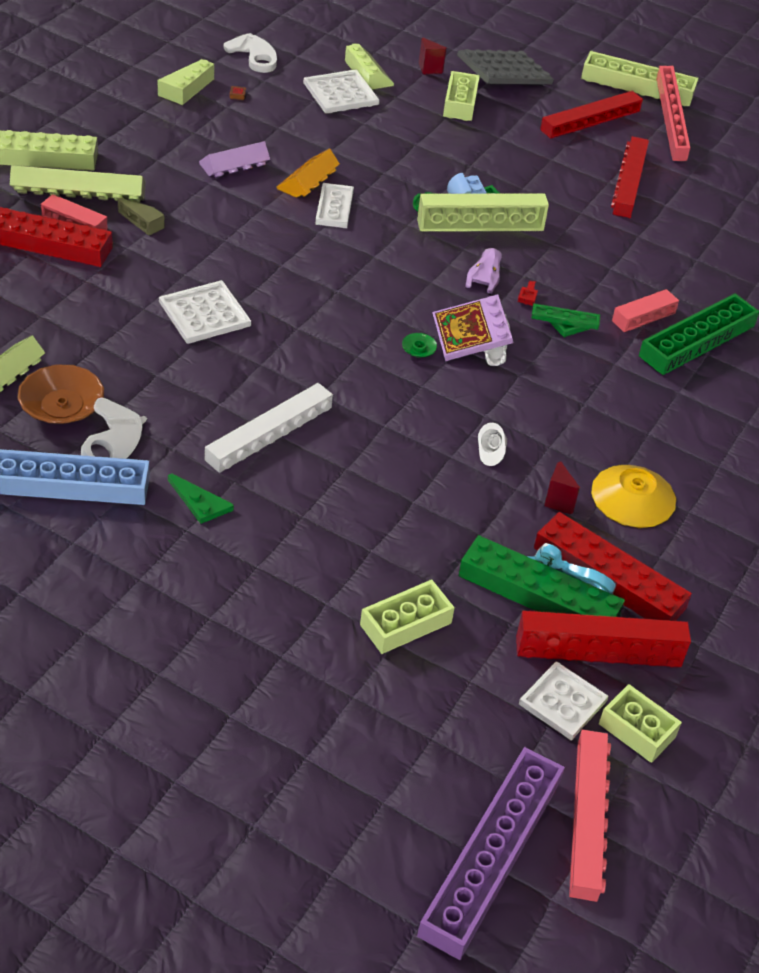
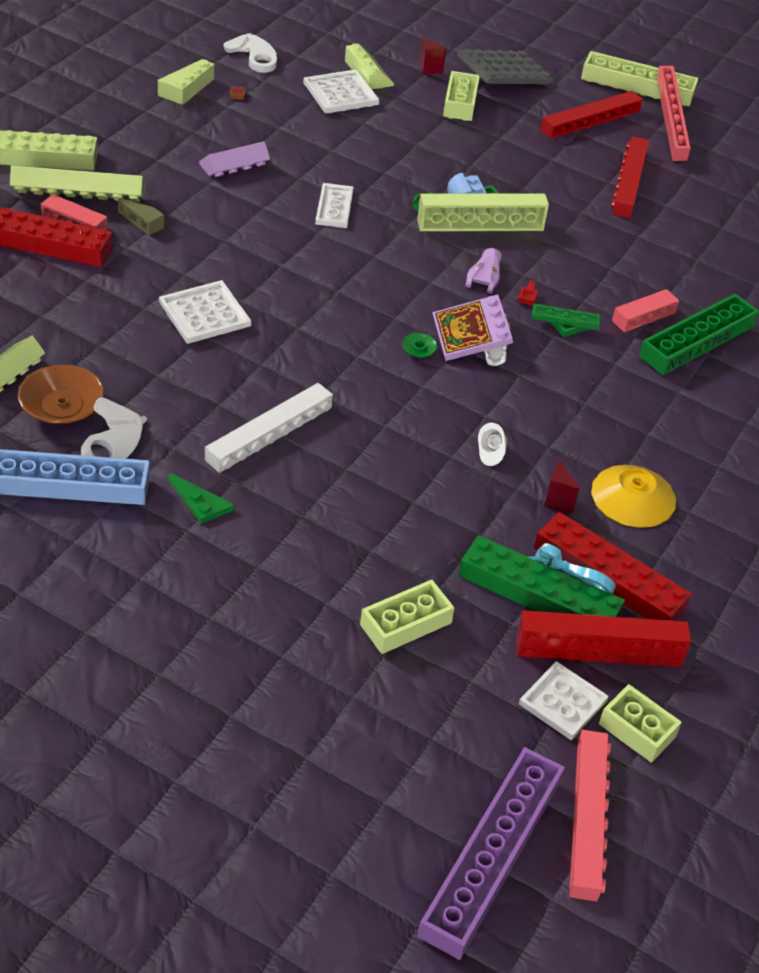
light orange slope [276,148,340,197] -> none

